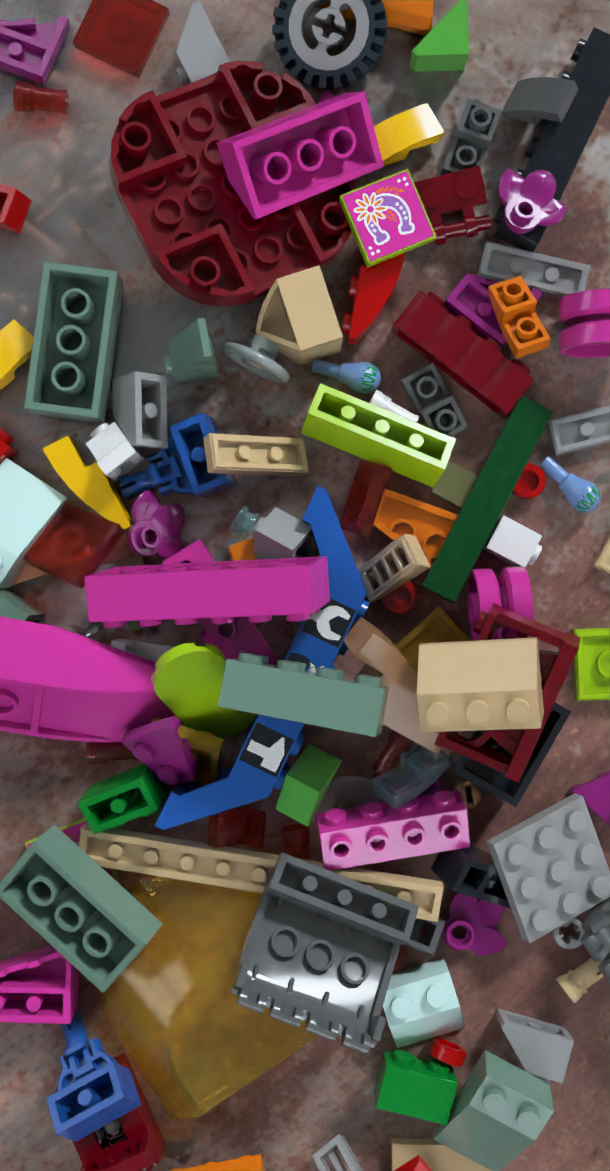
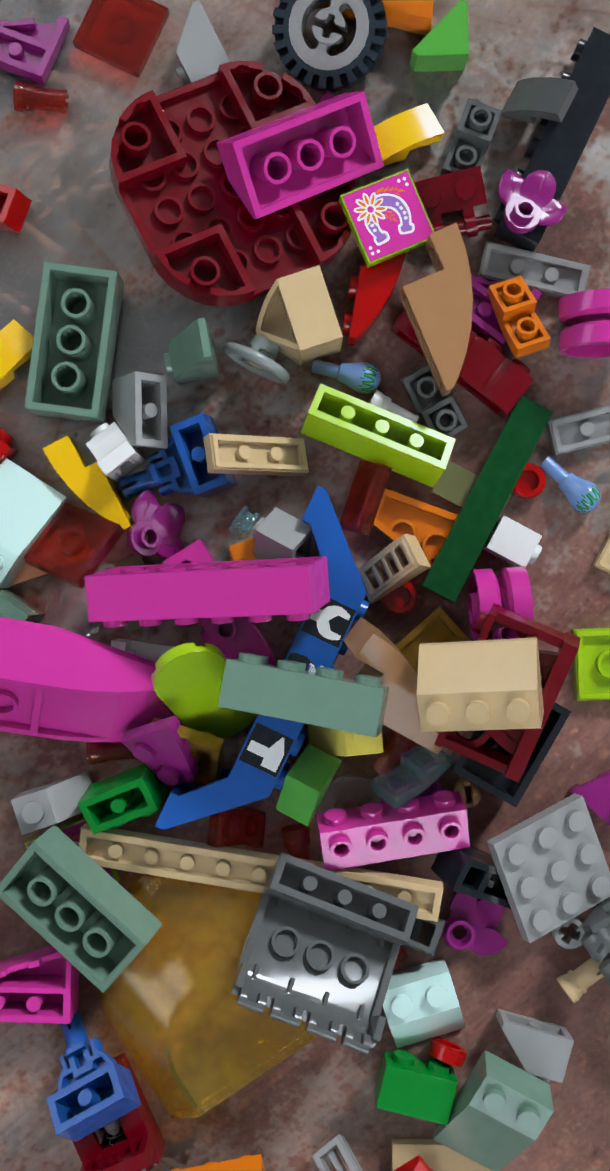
none -> light grey slope [11,770,93,835]
none -> light yellow slope [307,724,384,757]
none -> medium nougat slope [399,222,473,397]

